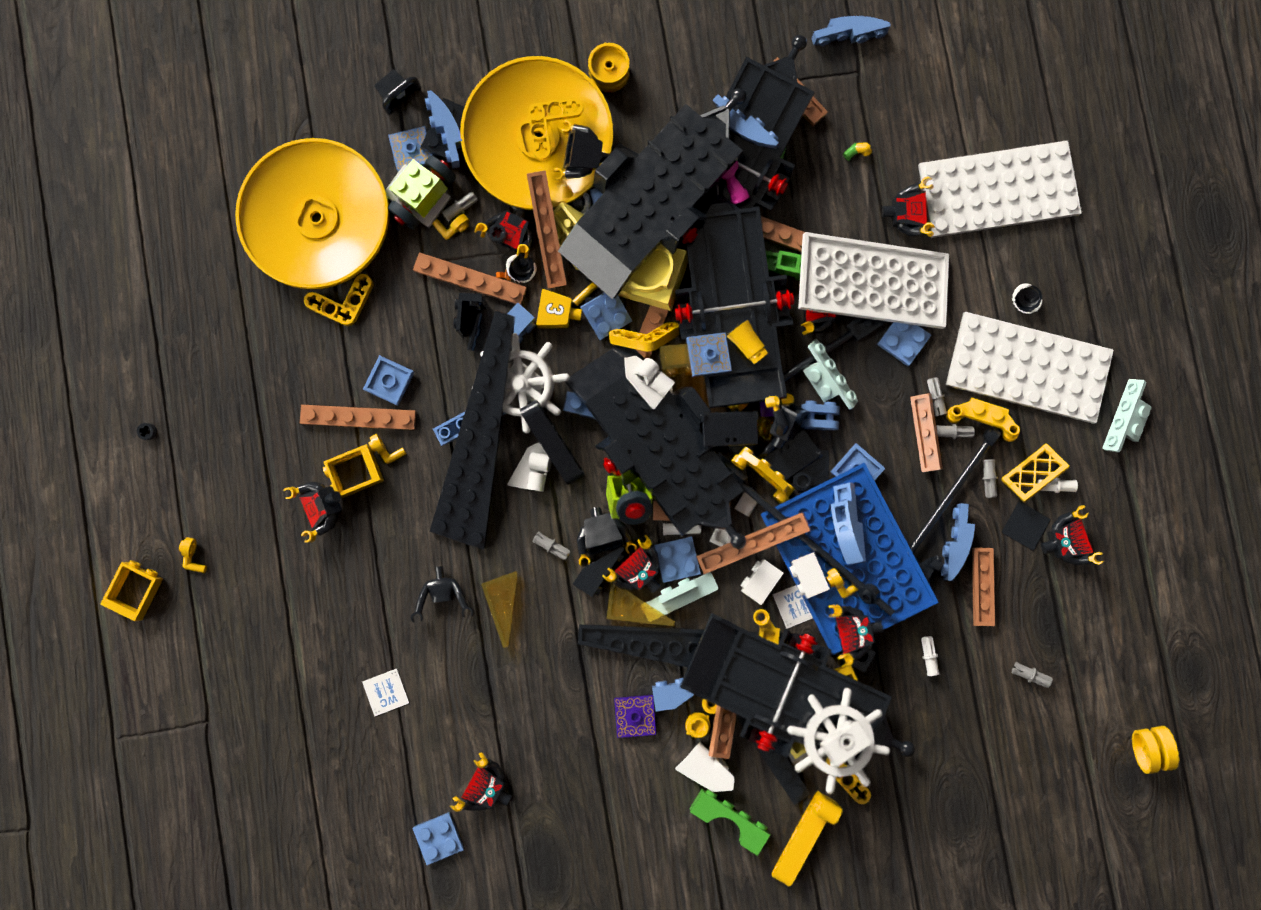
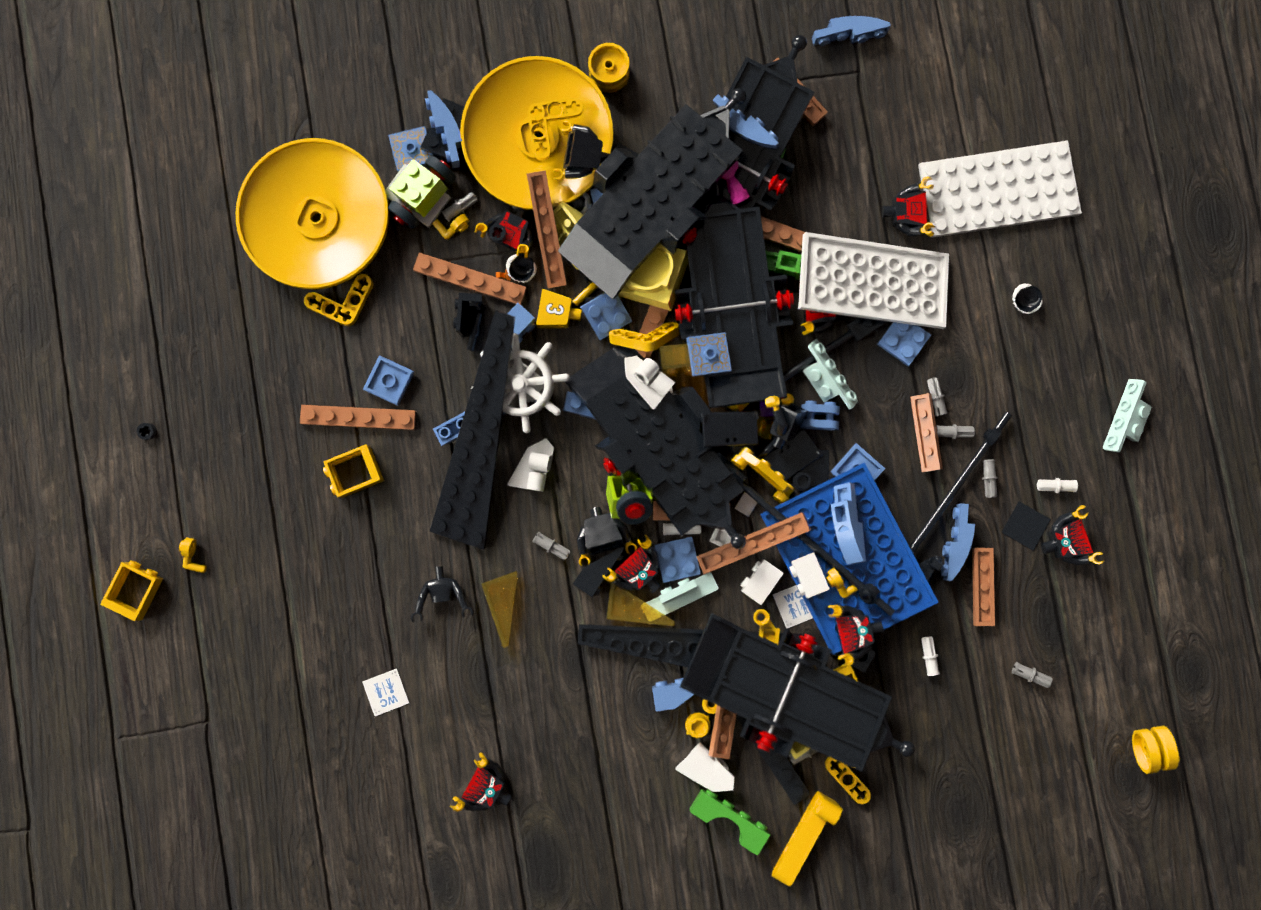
black torso [283,481,342,543] -> none
yellow plate [368,434,406,464] -> none
black piece [374,69,421,115] -> none
medium blue plate [413,812,464,865] -> none
black beam [519,400,585,485] -> none
dark purple plate [614,695,656,738] -> none
yellow plant [726,320,768,364] -> none
white piece [788,688,890,794] -> none
arm [843,143,872,161] -> none
white plate [946,312,1113,424] -> none
yellow plate [946,398,1020,442] -> none
yellow window [1001,444,1070,503] -> none

